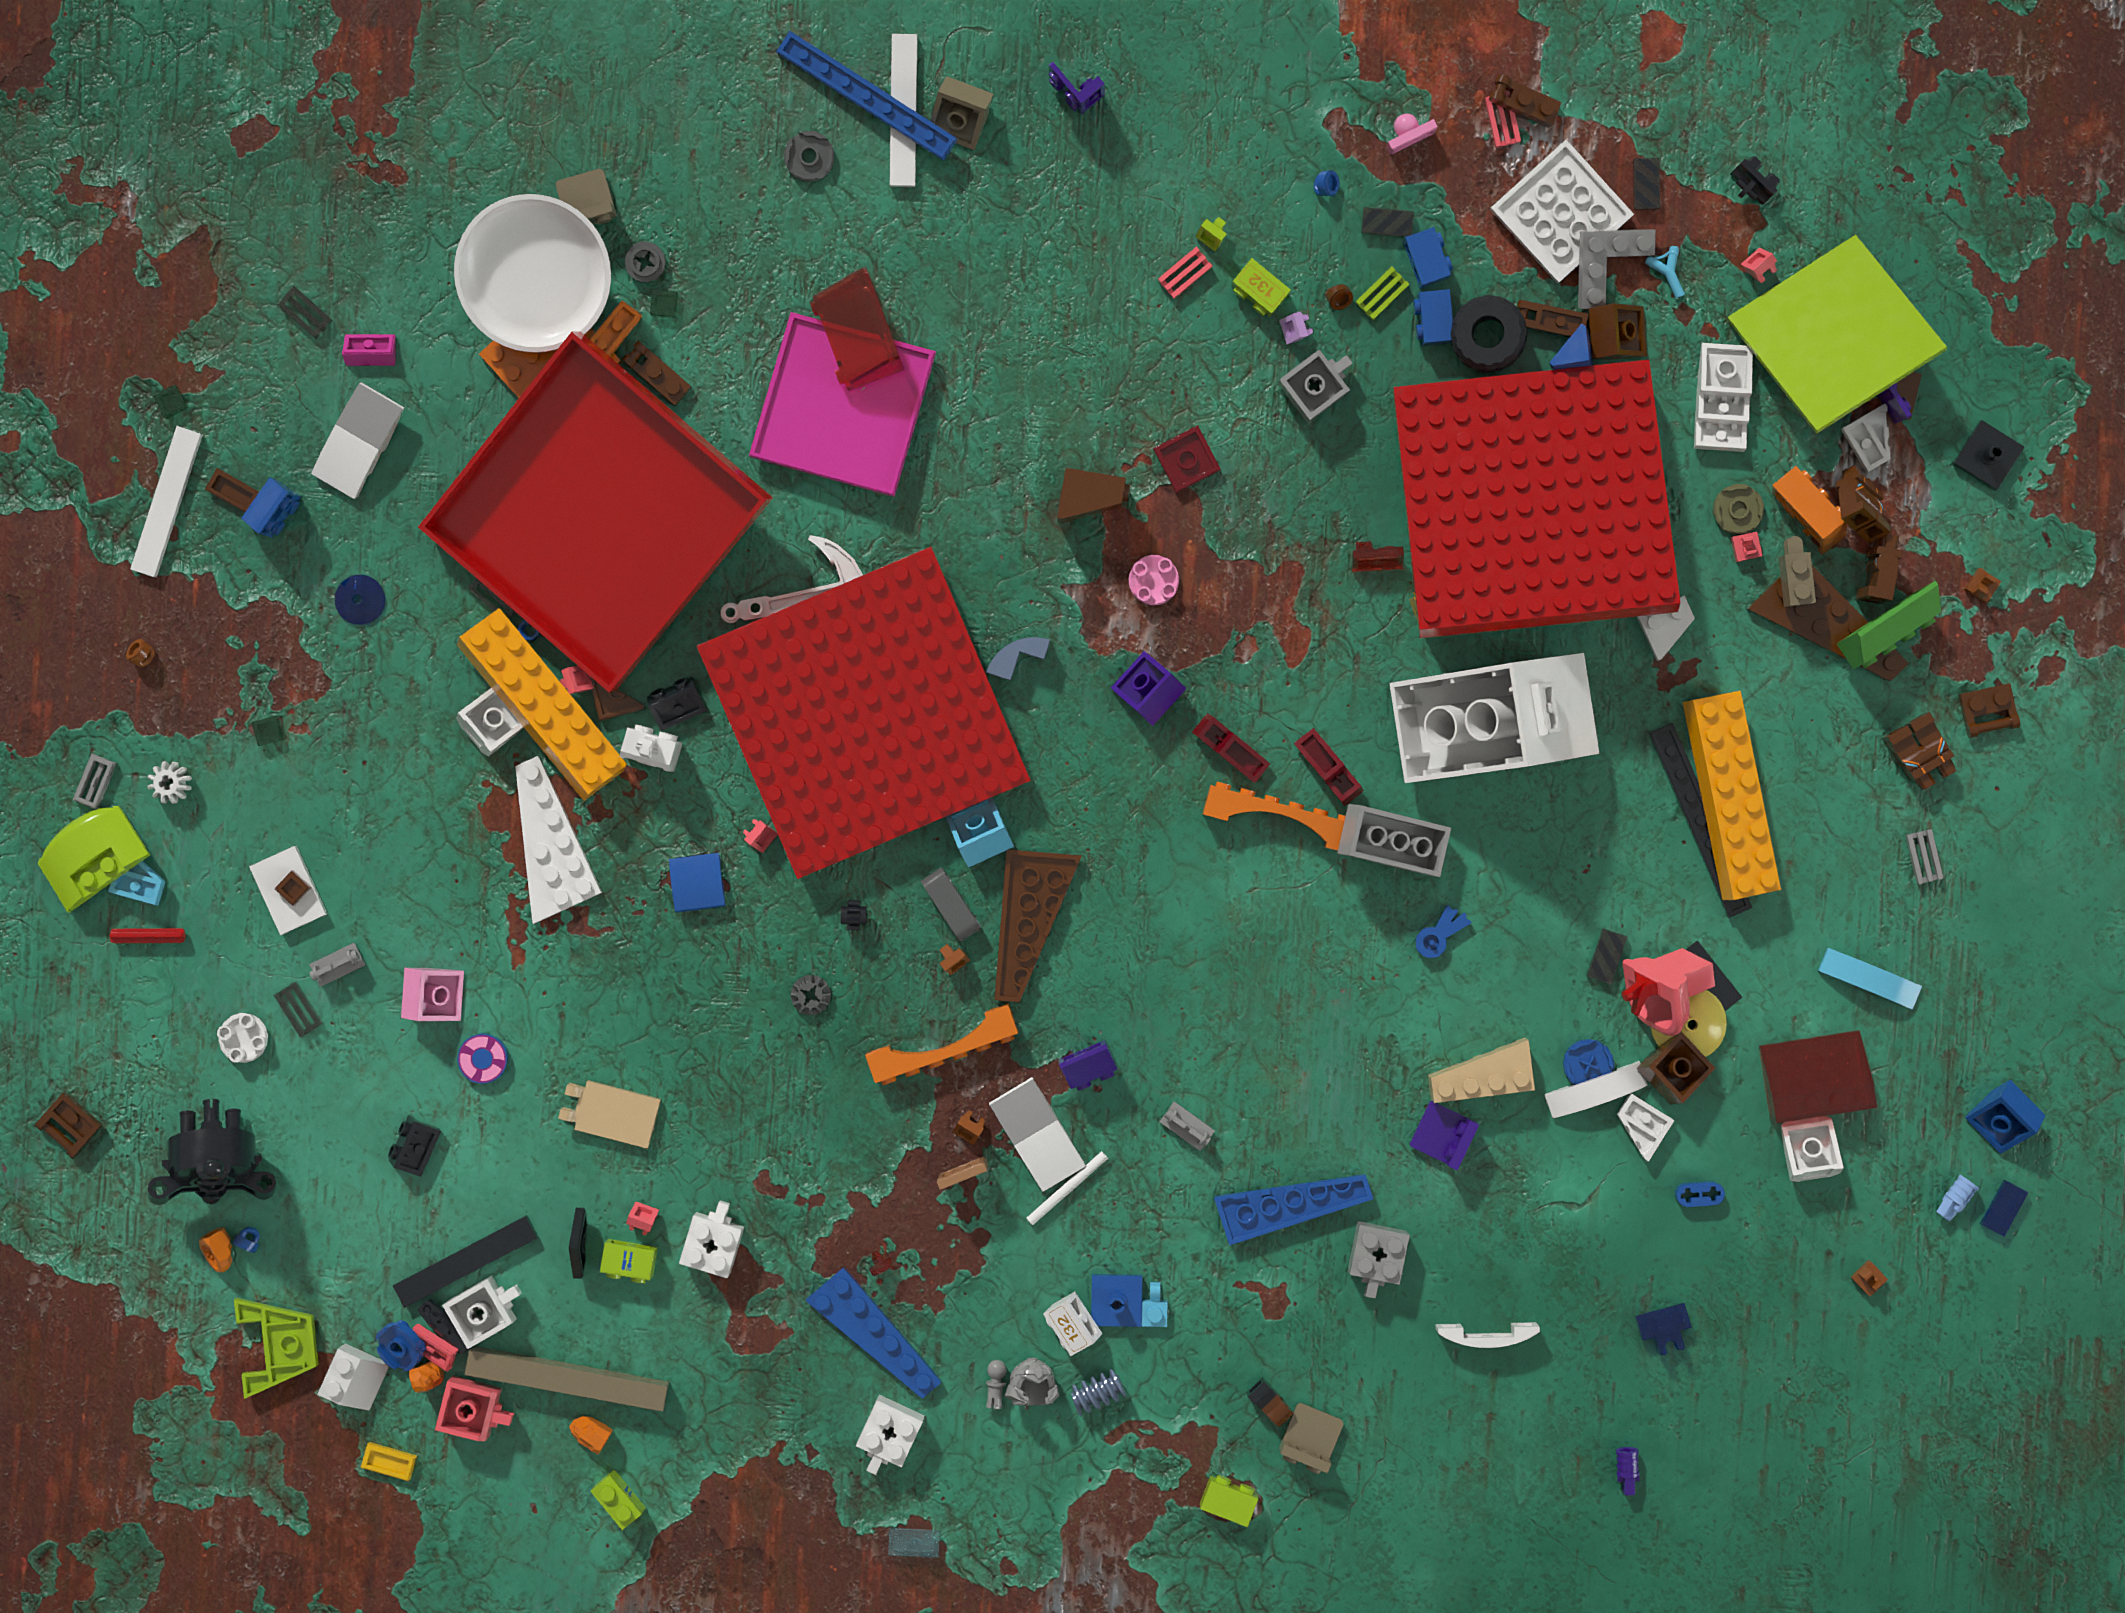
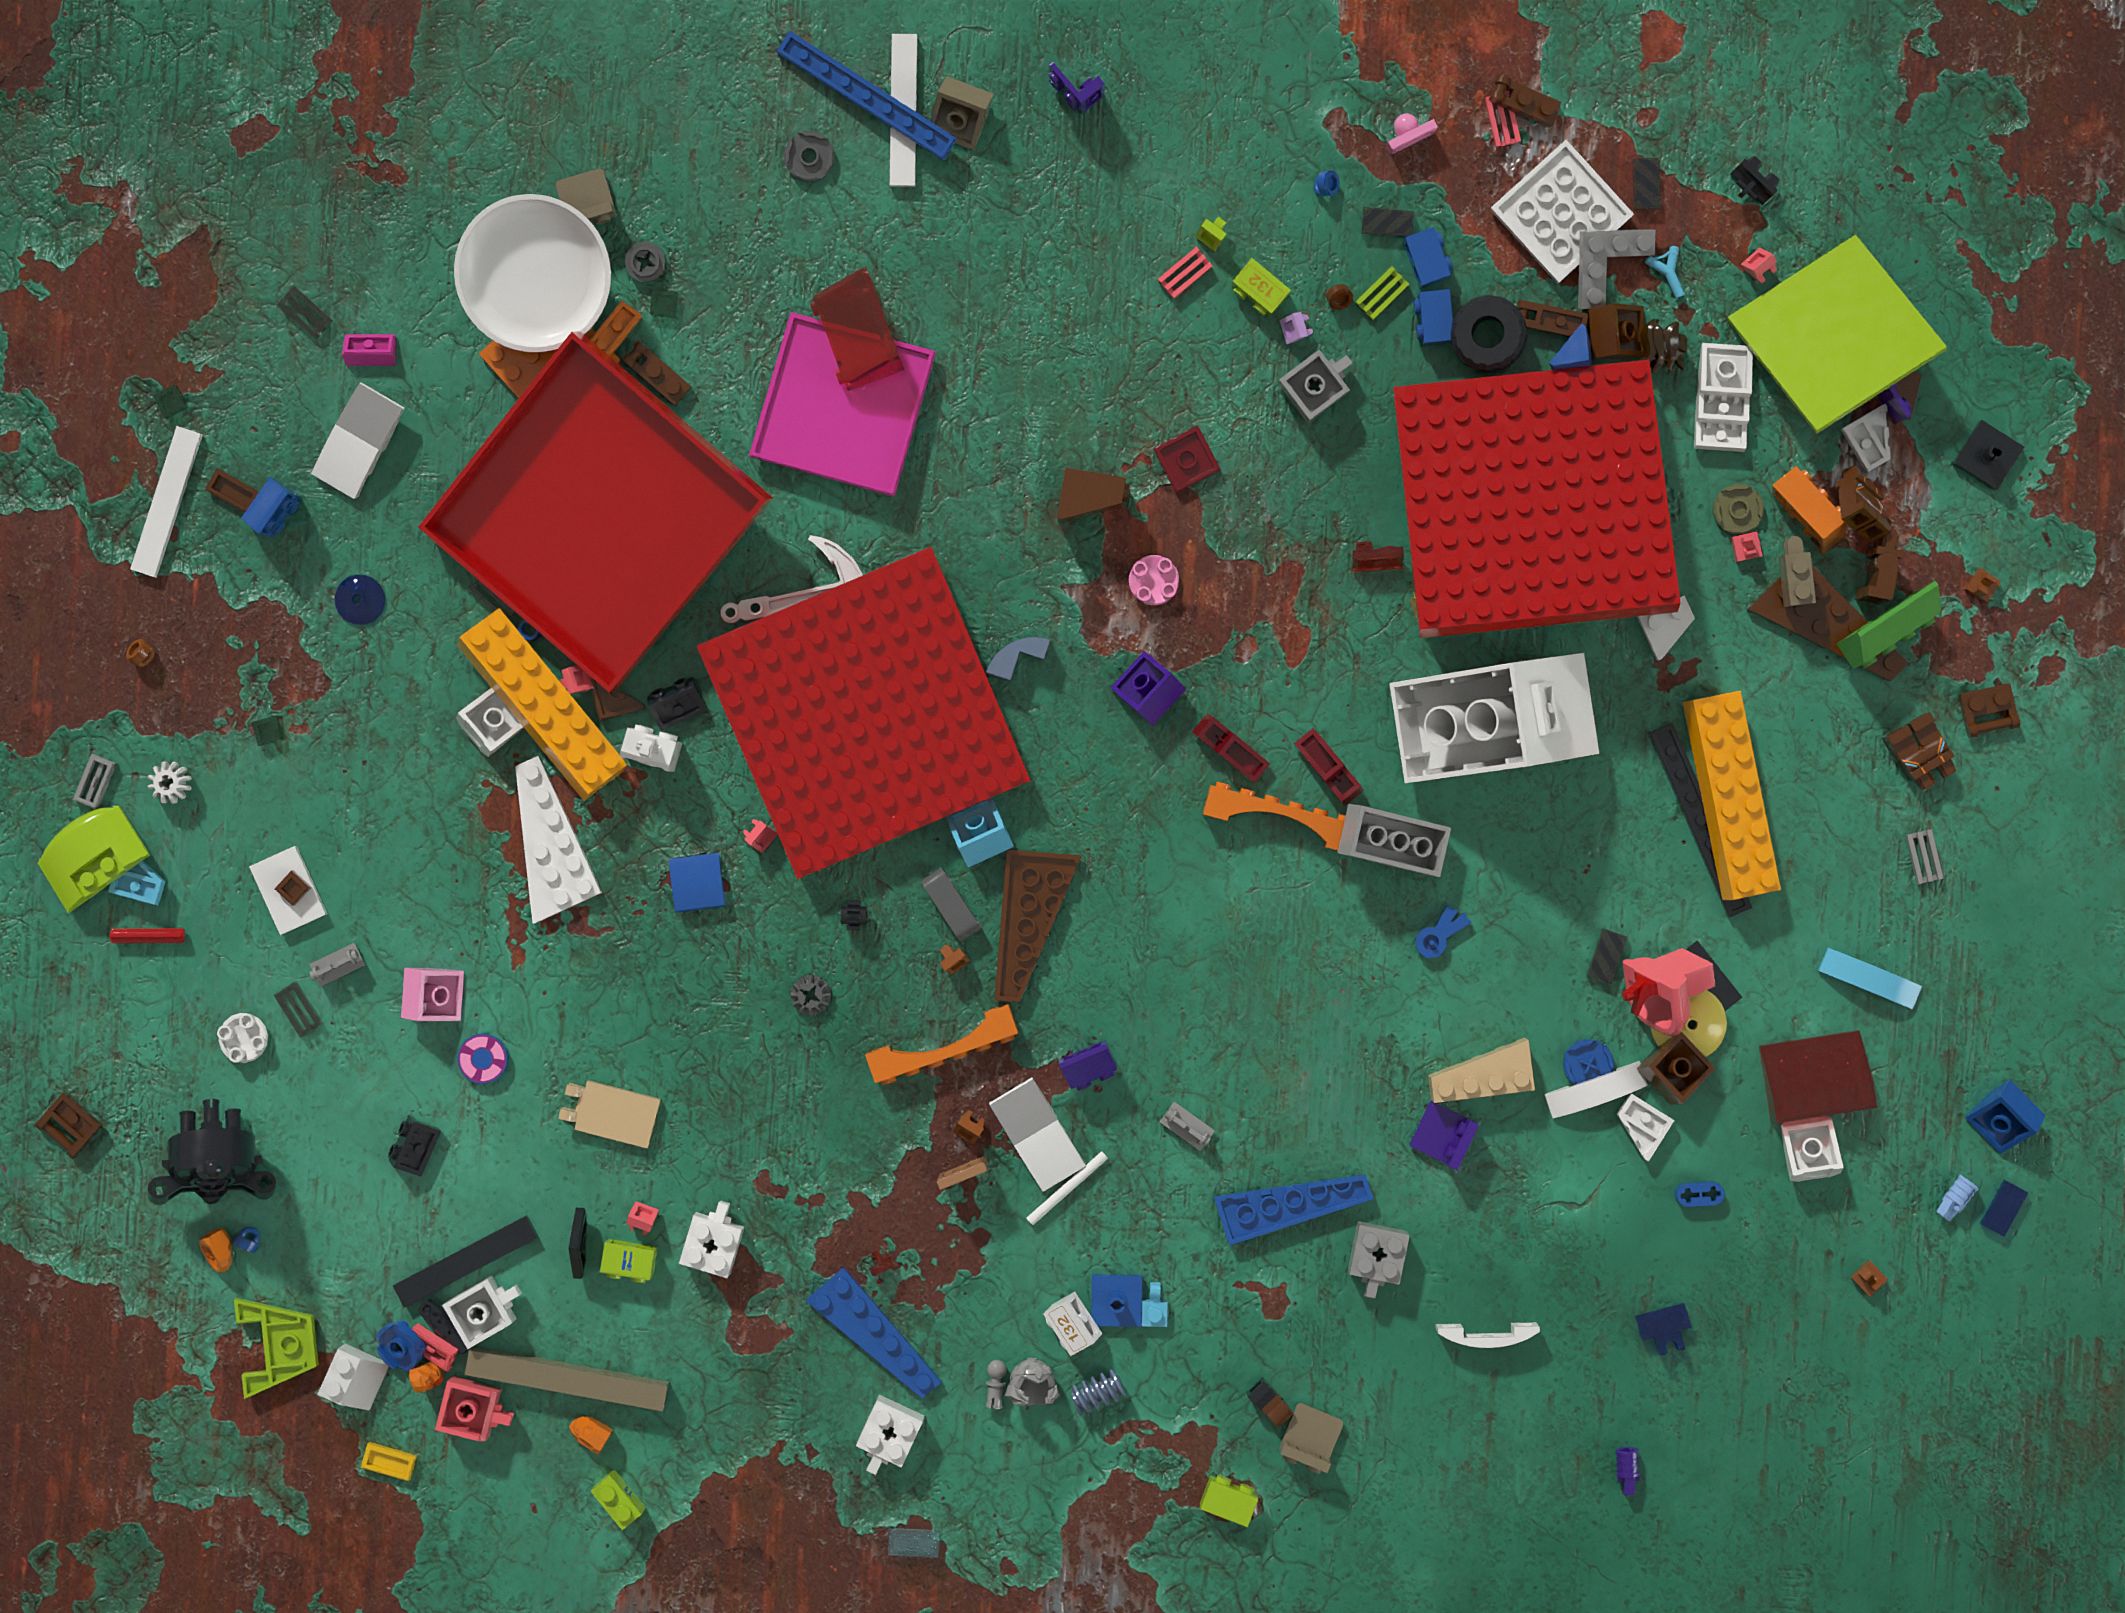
none -> dark brown hair [1640,319,1688,374]

